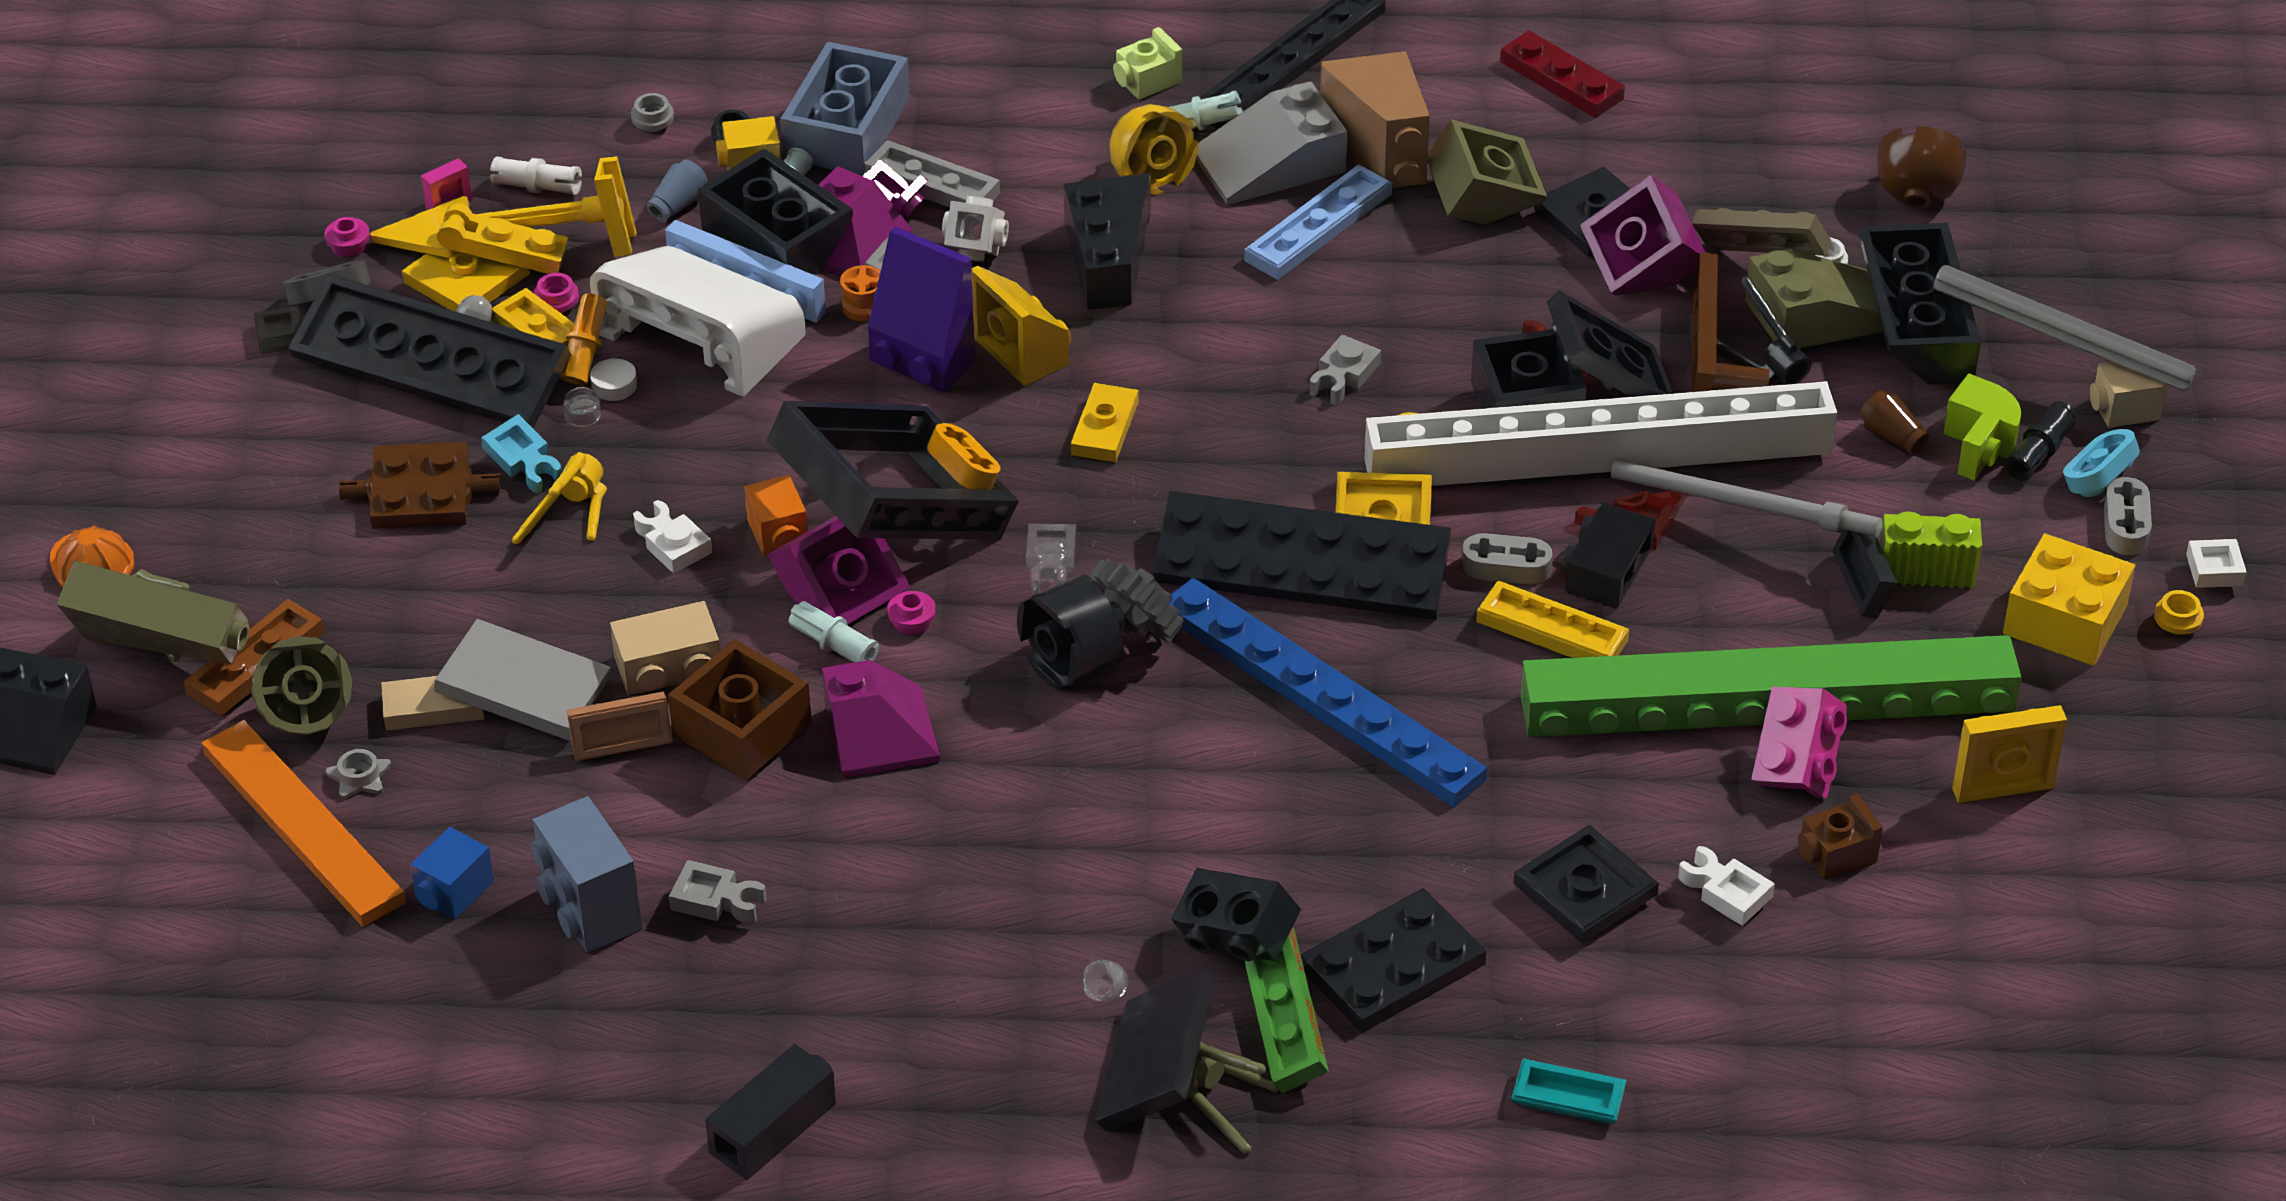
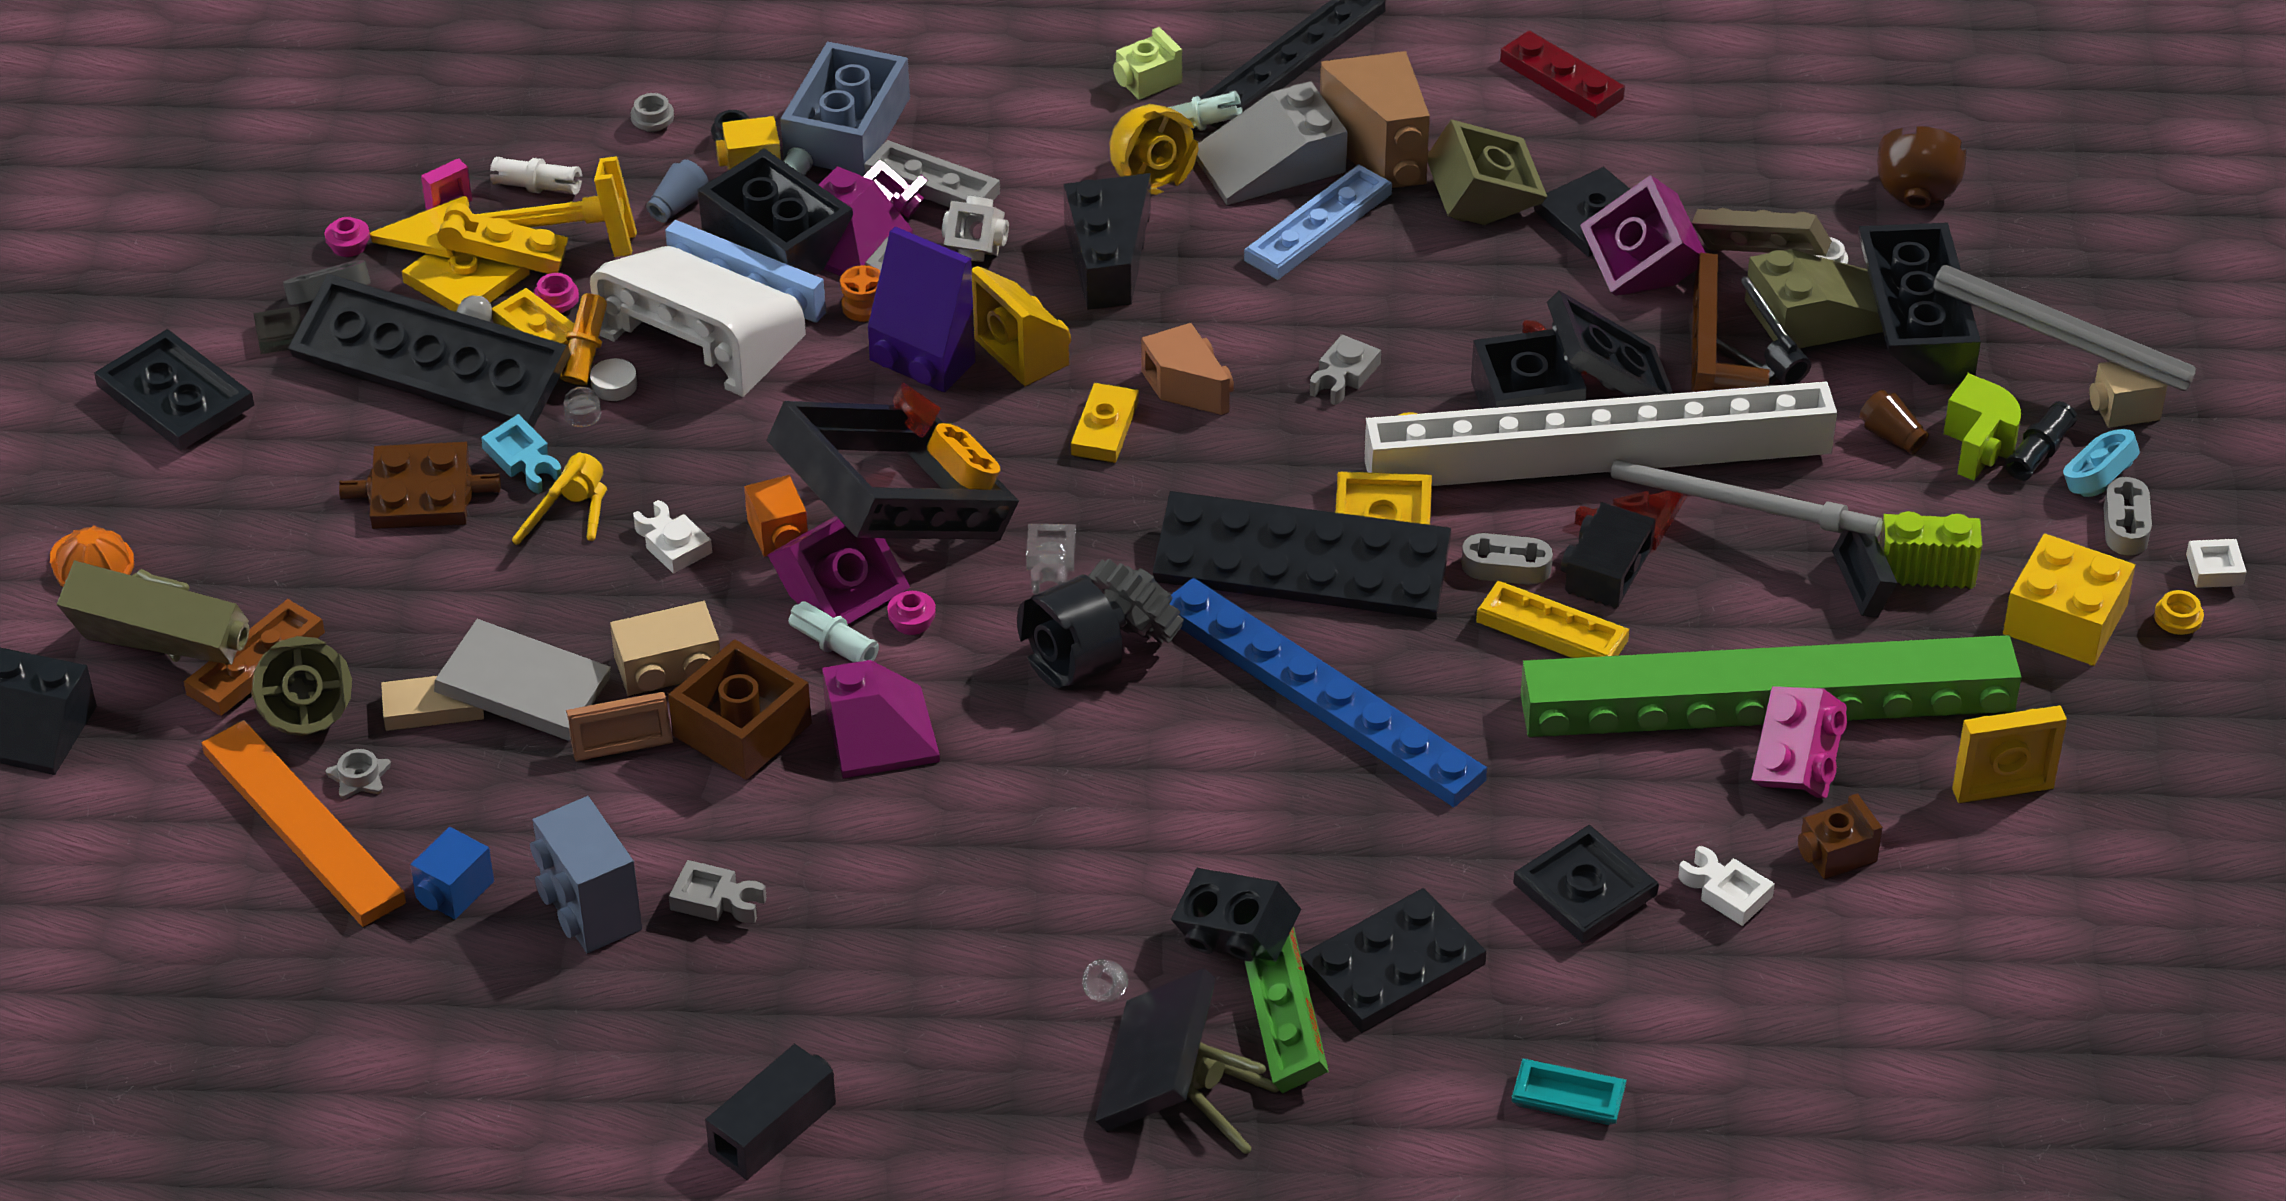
none -> black plate [94,329,255,451]
none -> clear red tile [893,382,941,438]
none -> nougat slope [1141,323,1234,415]

